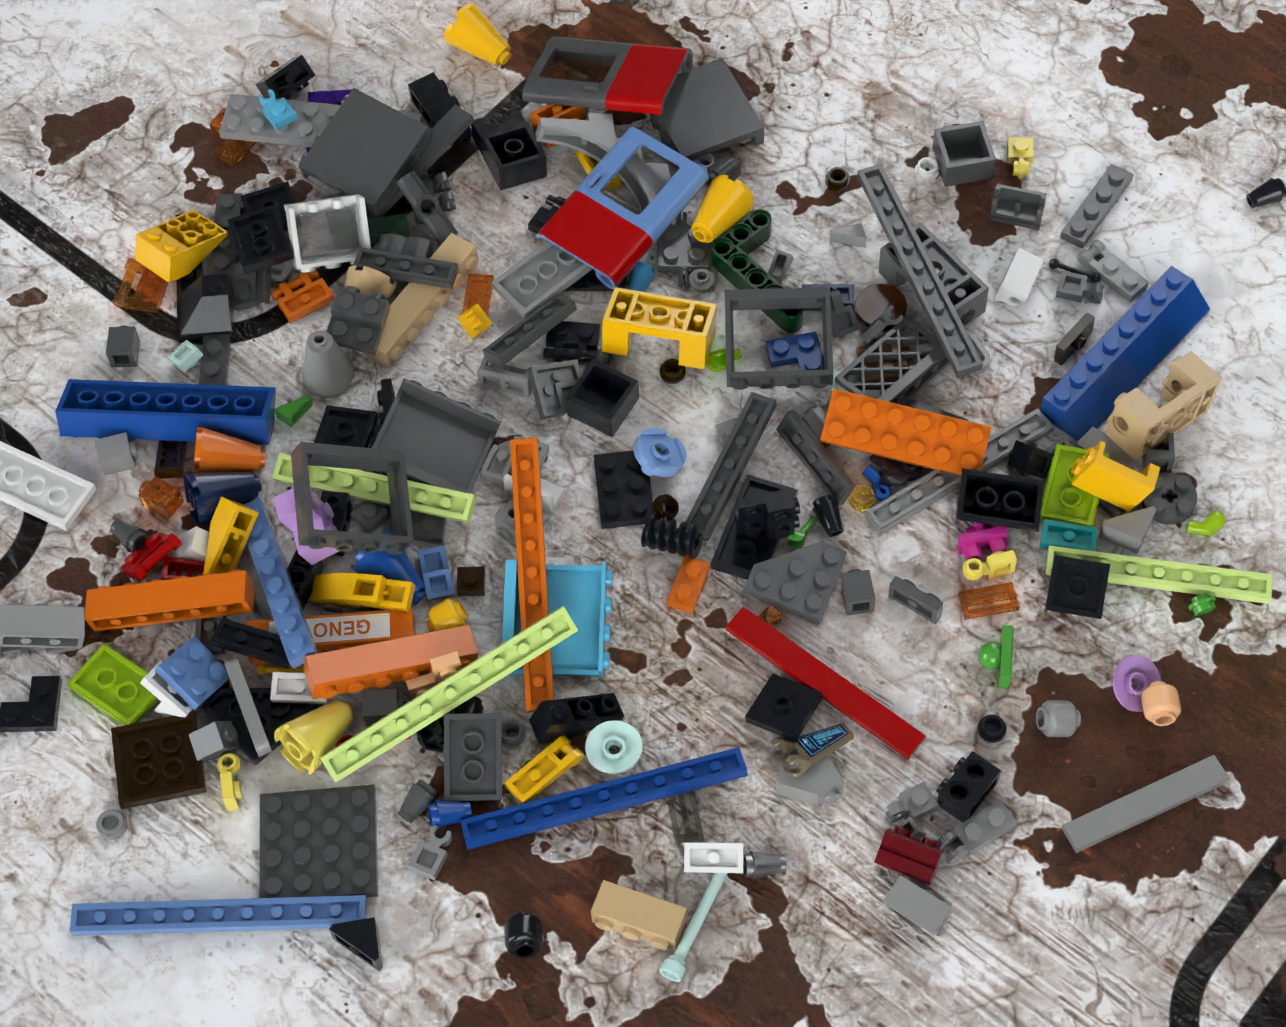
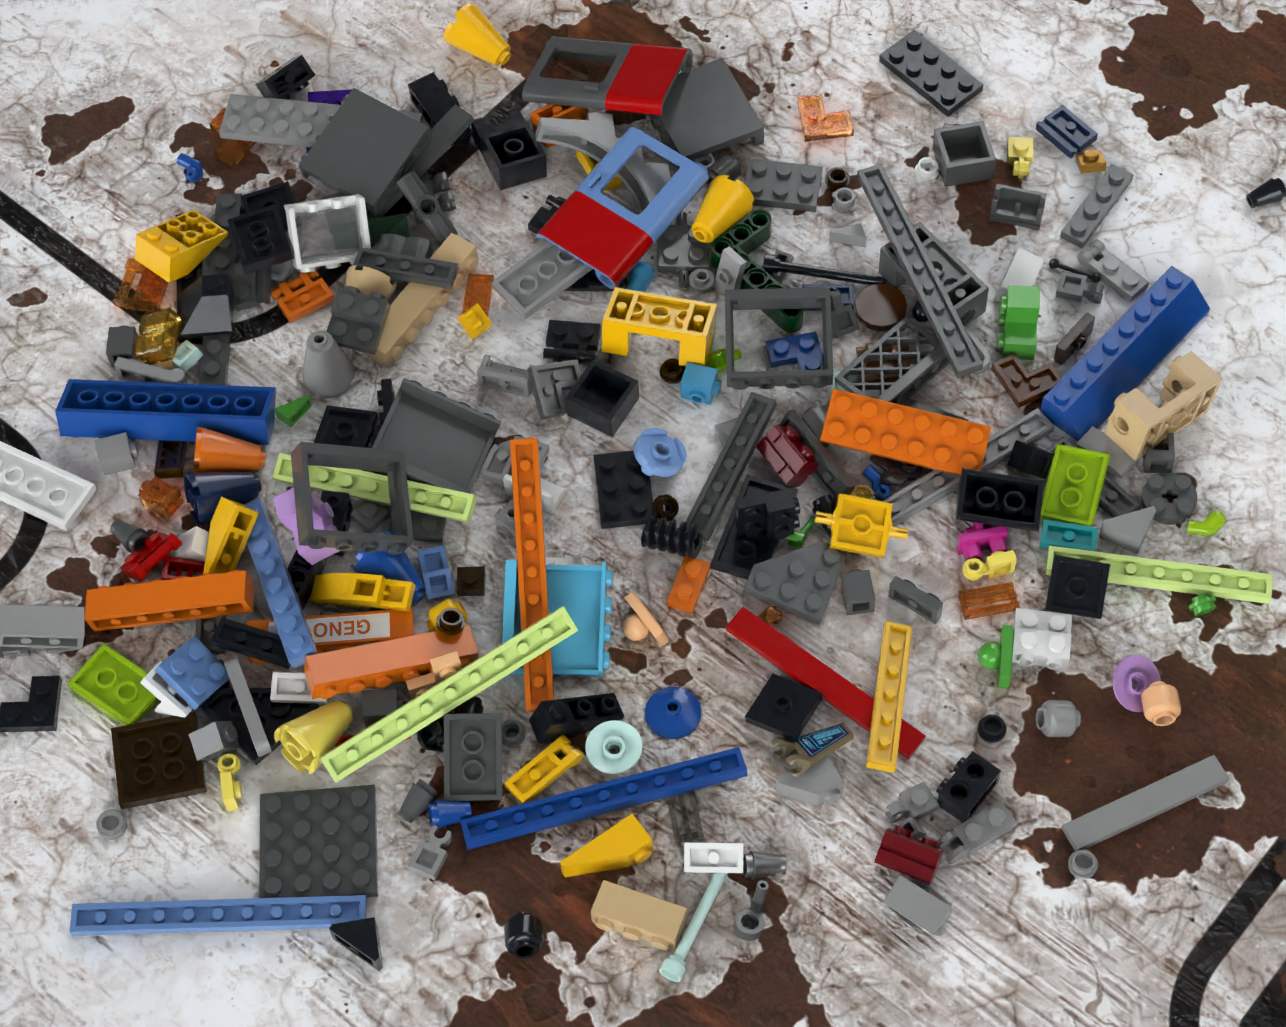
yellow hinge [256,664,304,675] -> none
medium azure plate [258,89,298,131] -> none
dark grey plate [482,293,577,367] -> none
dark grey plate [860,304,904,344] -> none
yellow panel [1071,441,1161,512] -> none
none -> light grey plate [114,357,188,384]
none -> clear yellow brick [135,307,181,365]
none -> blue arm [177,153,203,182]
none -> dark brown plate [436,608,465,635]
none -> yellow slope [560,814,653,877]
none -> light nougat tile [623,592,669,647]
none -> blue dish [645,687,701,739]
none -> dark azure brick [680,362,722,405]
none -> light grey plate [713,247,747,297]
none -> dark grey plate [733,880,769,941]
none -> dark grey plate [744,158,823,212]
none -> dark red brick [756,425,819,487]
none -> black piece [763,254,885,285]
none -> clear orange plate [797,94,854,142]
none -> yellow plate [814,493,908,559]
none -> light grey plate [832,188,857,212]
none -> yellow tile [866,621,913,773]
none -> plate [879,30,983,117]
none -> black hinge [912,300,929,322]
none -> reddish brown plate [991,353,1062,408]
none -> bright green brick [998,285,1040,360]
none -> white plate [1012,608,1072,670]
none -> dark blue plate [1036,104,1098,159]
none -> light grey plate [1068,850,1098,879]
none -> pearl gold plate [1076,150,1106,173]

